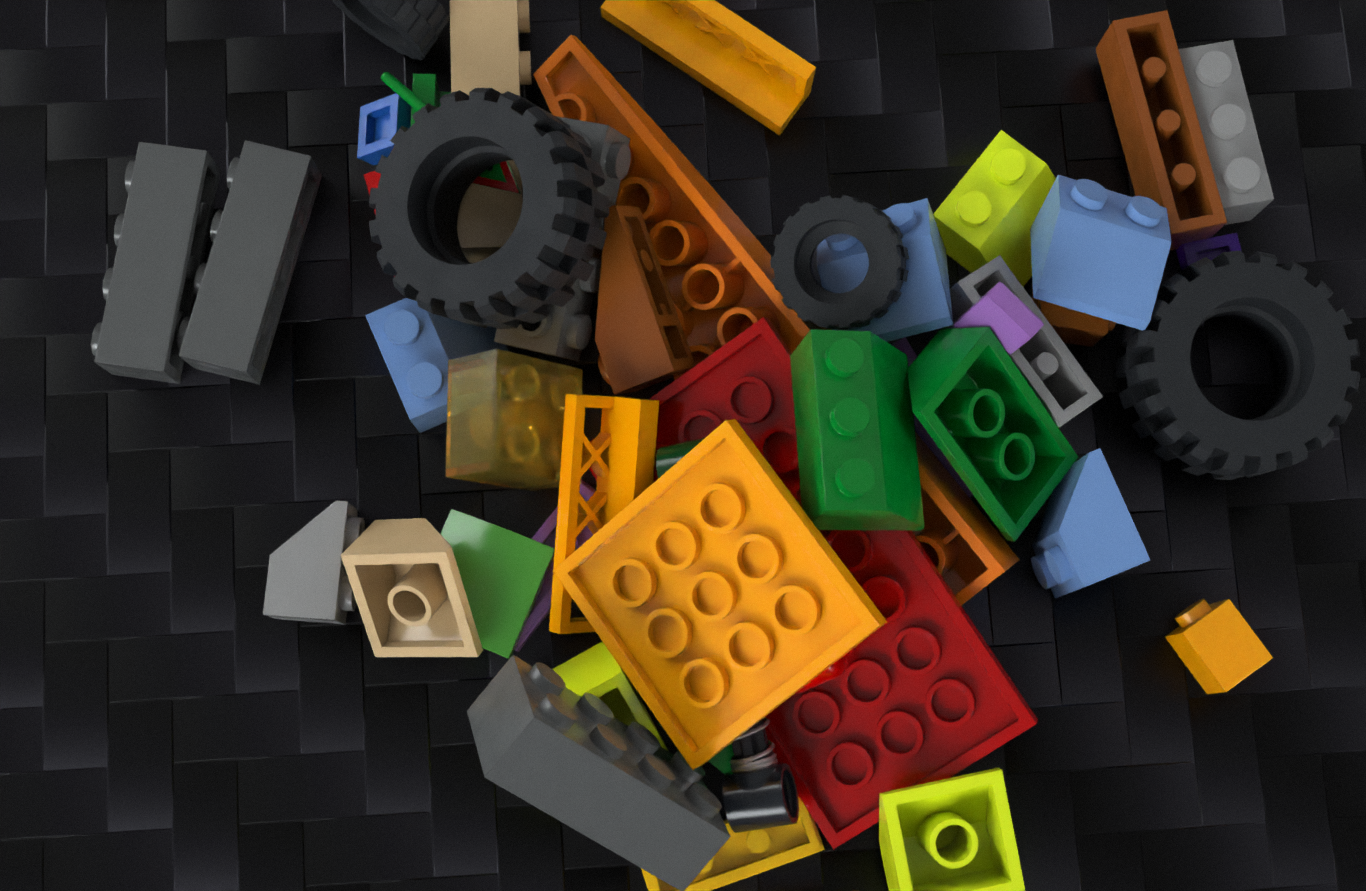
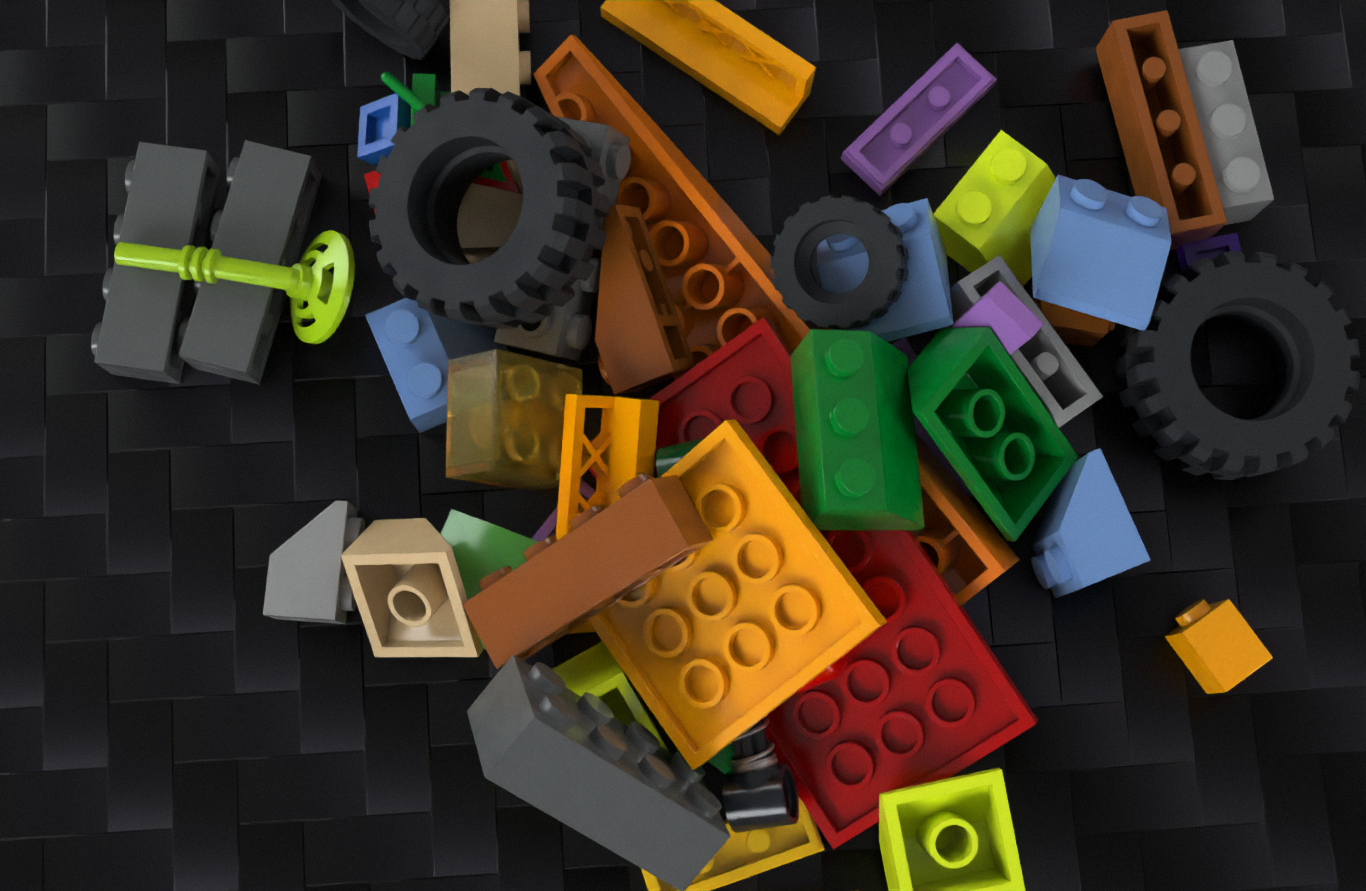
none -> lime dish [114,230,355,344]
none -> dark orange brick [462,472,714,669]
none -> medium lavender tile [841,43,997,196]

